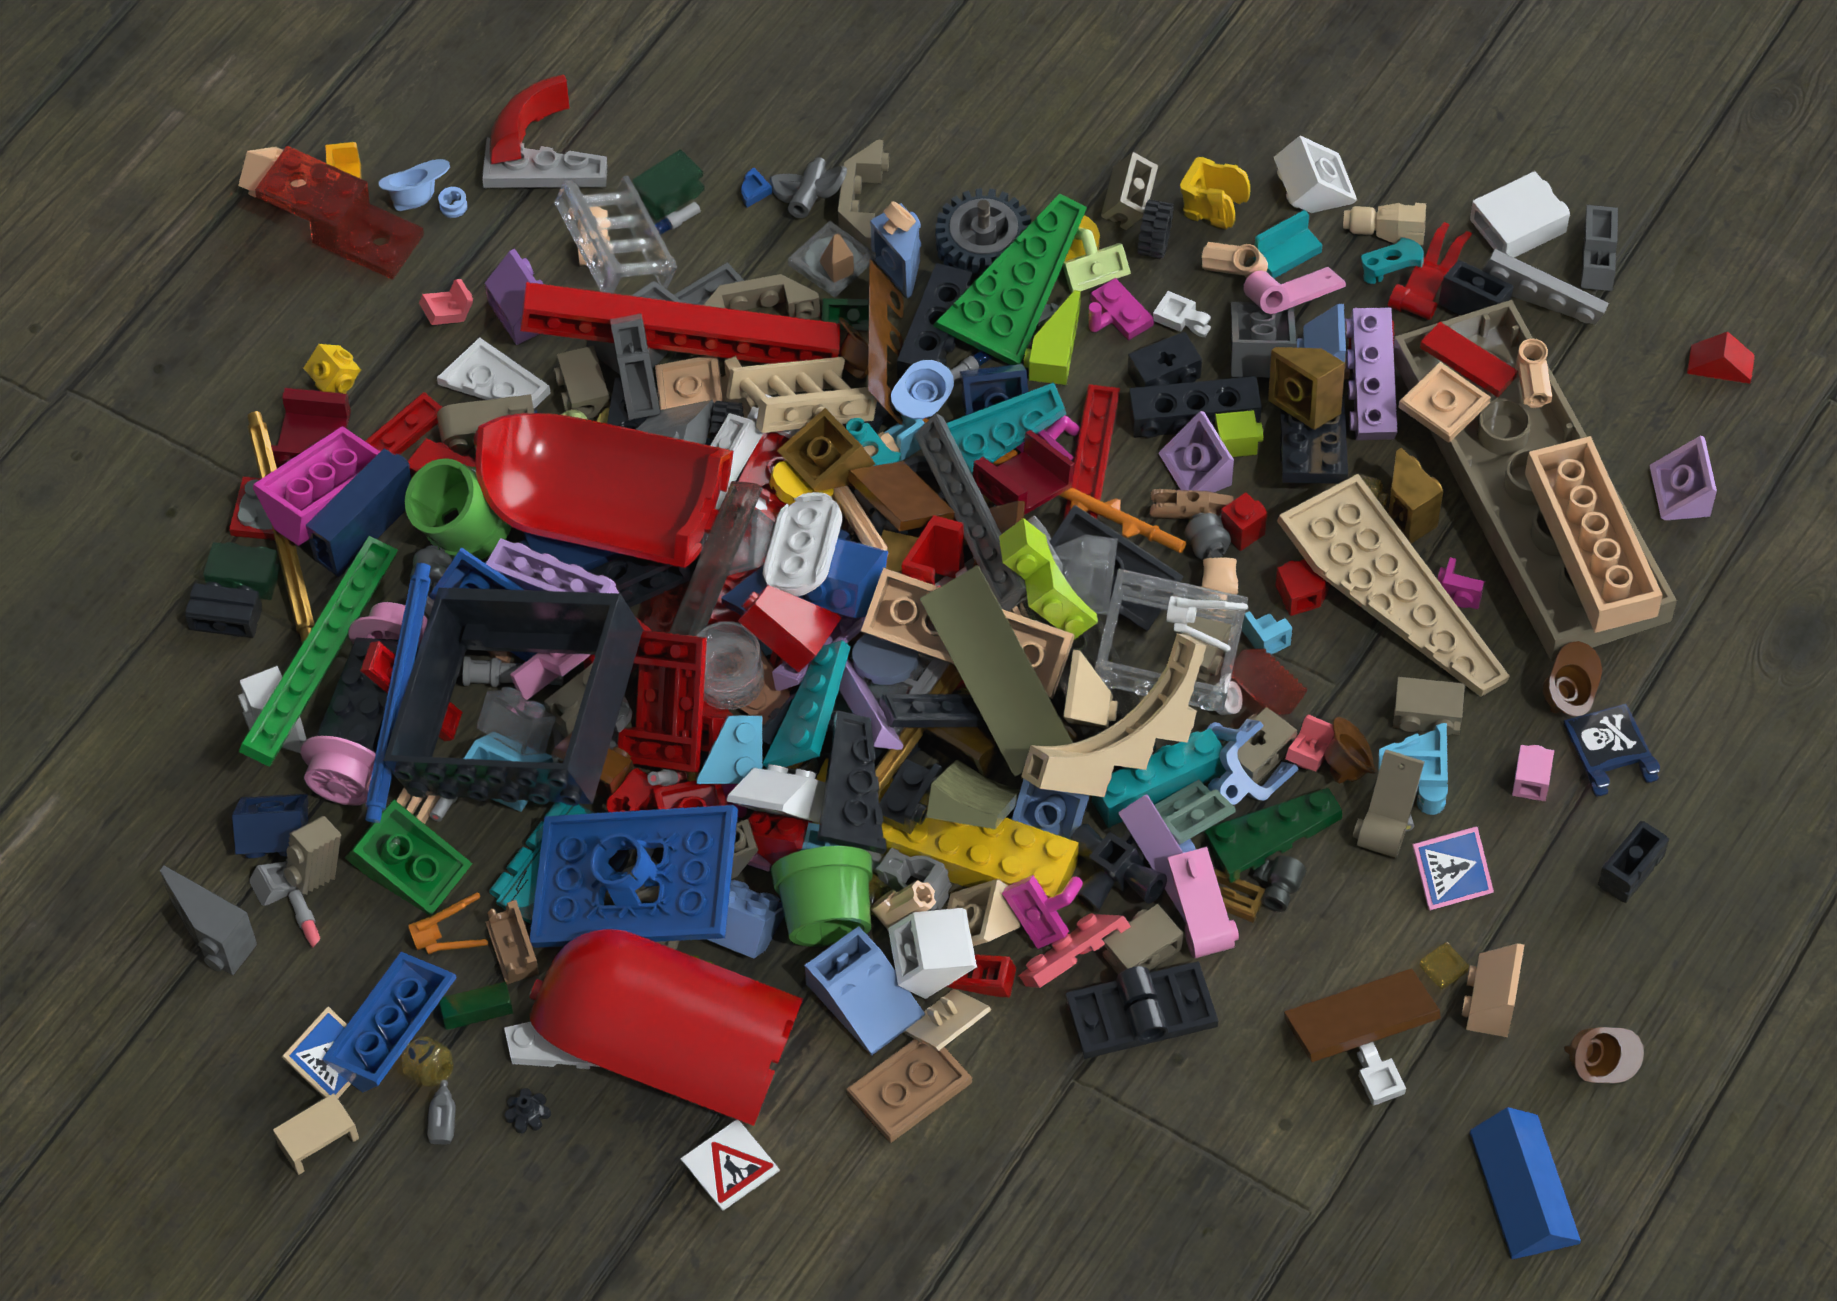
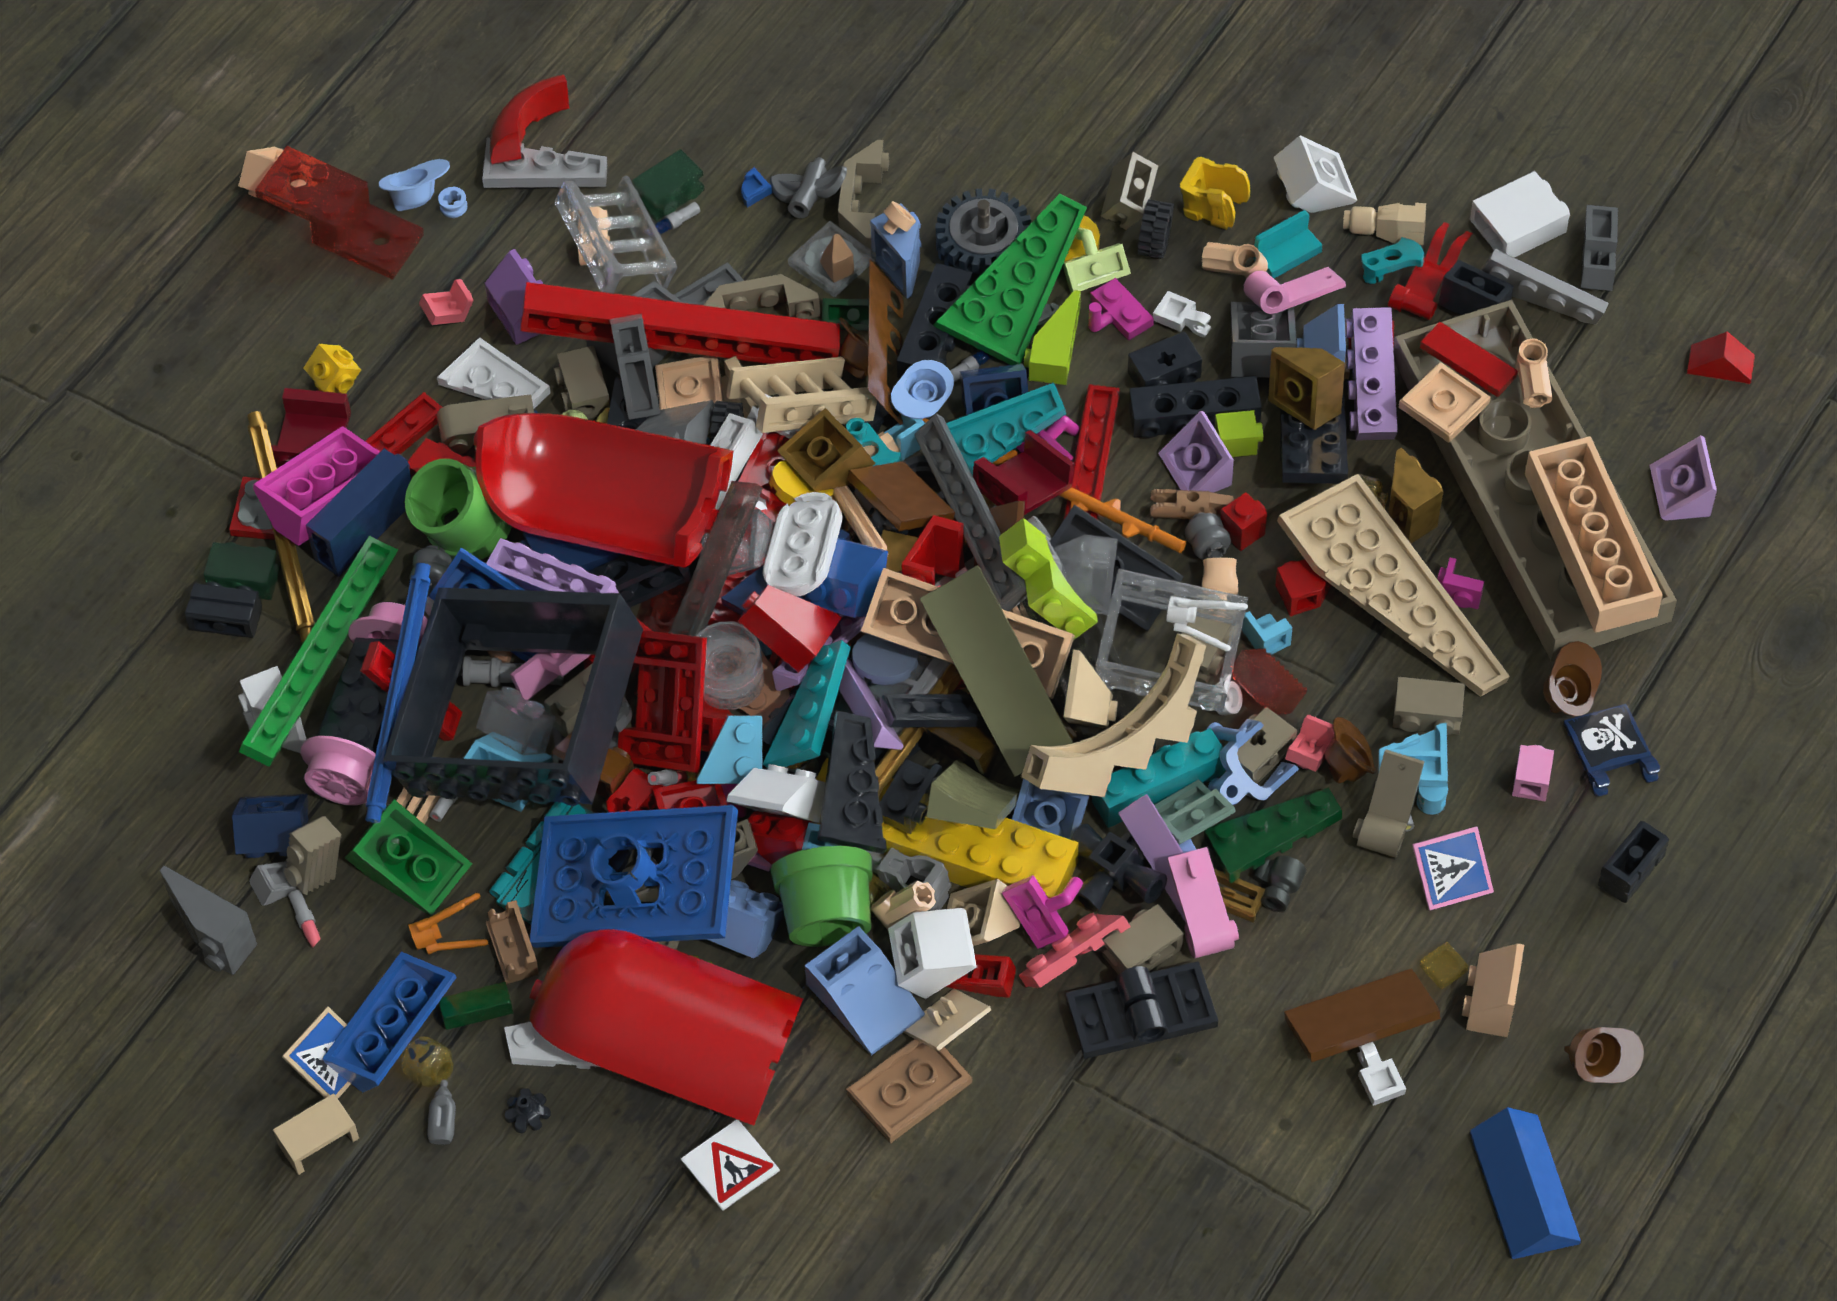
light orange panel [326,142,362,192] -> none

